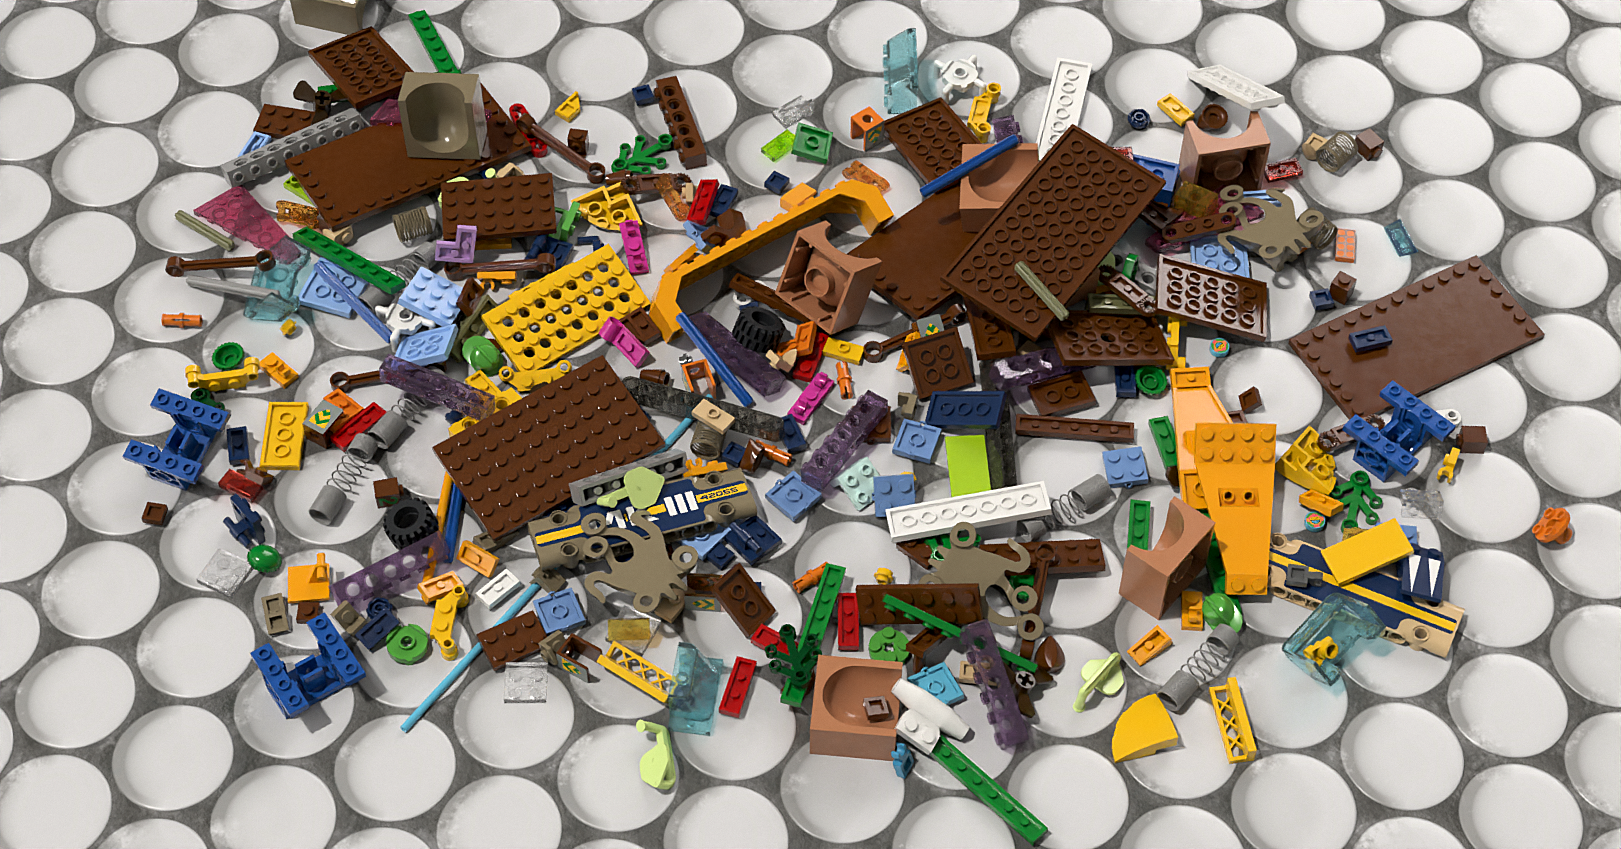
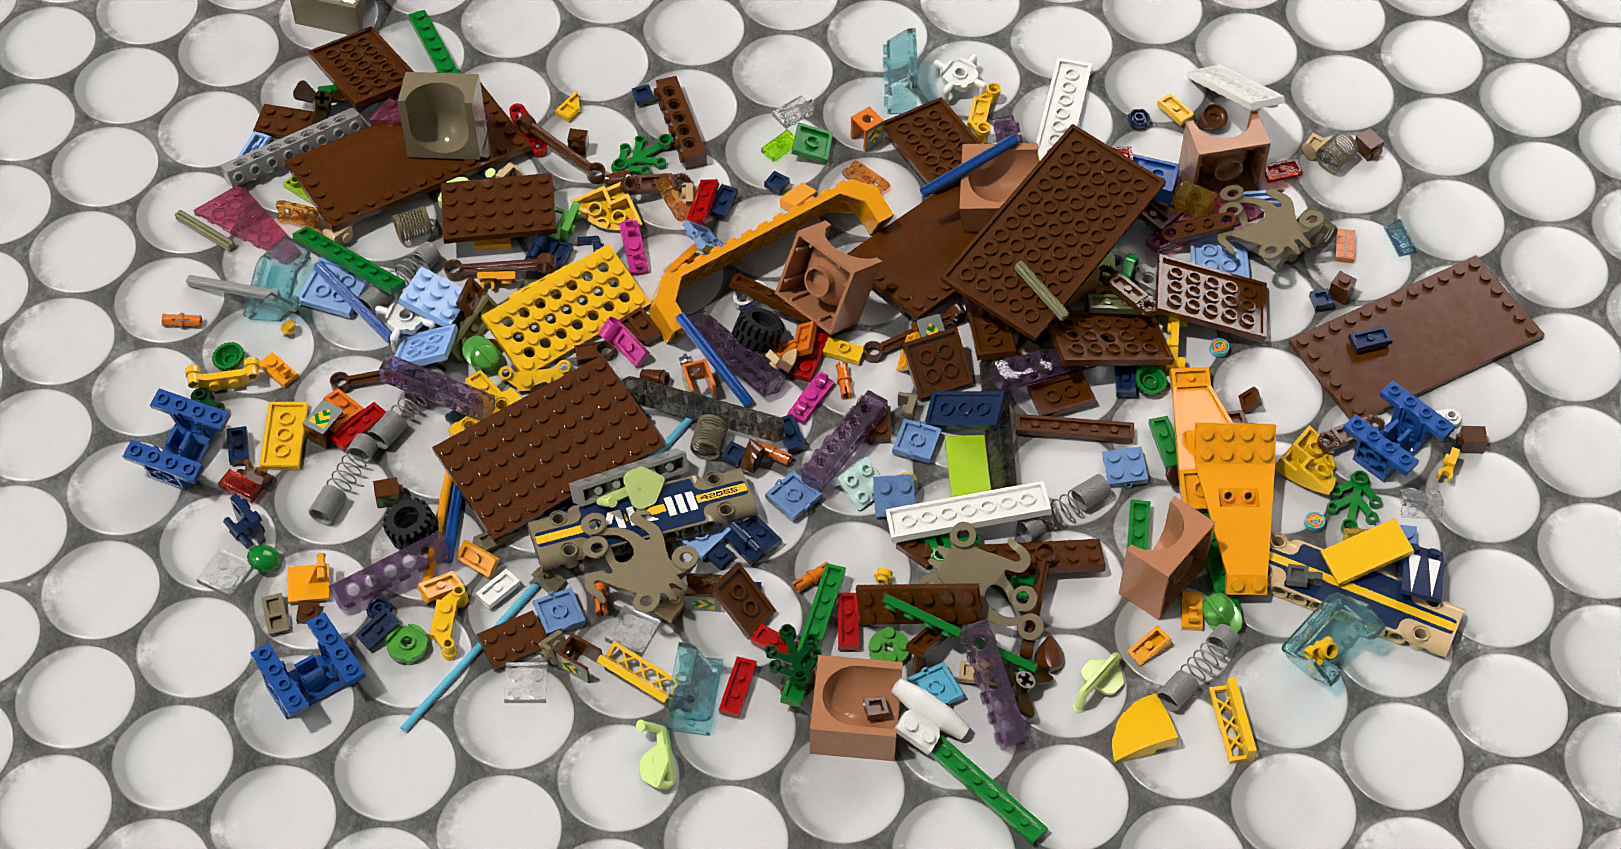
reddish brown plate [141,502,168,525] -> none
reddish brown piece [165,250,276,277] -> none
dark tan bracket [330,600,367,636] -> none
lavender plate [435,225,477,263] -> none
clear yellow plate [608,618,650,641] -> none
light orange plate [683,458,728,478] -> none
tan plate [692,399,735,435] -> none
reddish brown arch [700,208,746,248] -> none
dark azure plate [891,742,914,779] -> none
light orange plate [1299,489,1344,517] -> none
orange plate [1532,507,1572,544] -> none
none -> reddish brown piece [574,341,614,365]
none -> orange pin [593,583,609,617]

